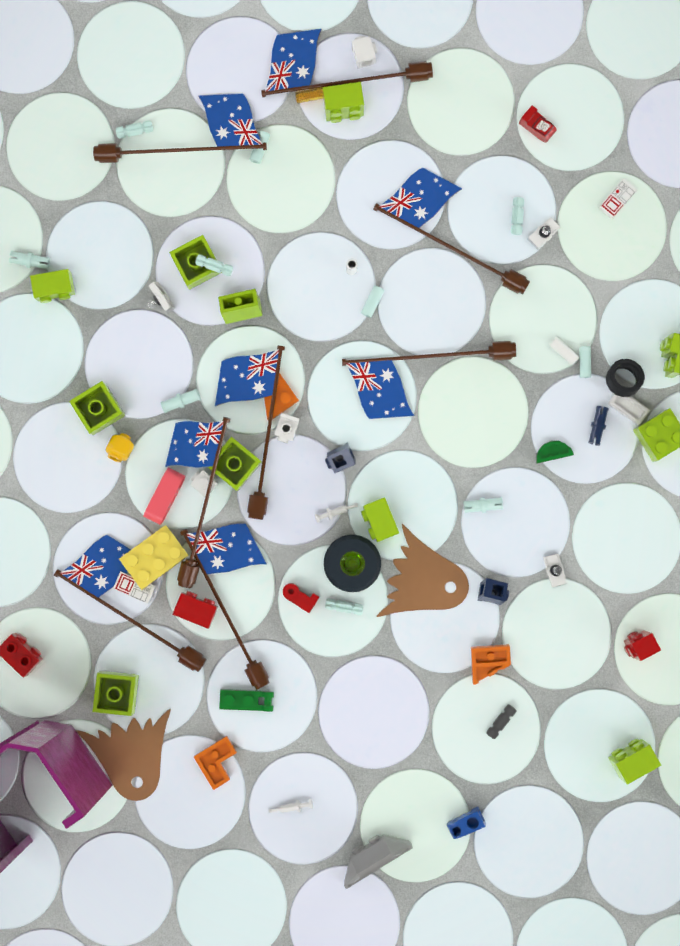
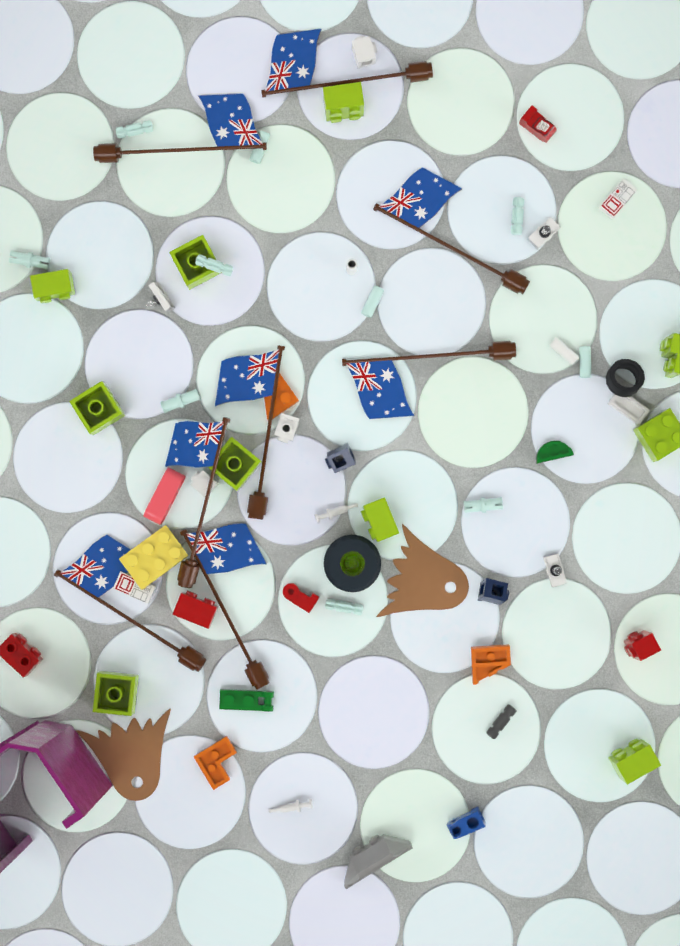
yellow head [105,433,134,463] -> none
lime brick [218,289,263,324] -> none
clear yellow axle [295,87,323,104] -> none
dark blue pin [588,406,609,446] -> none

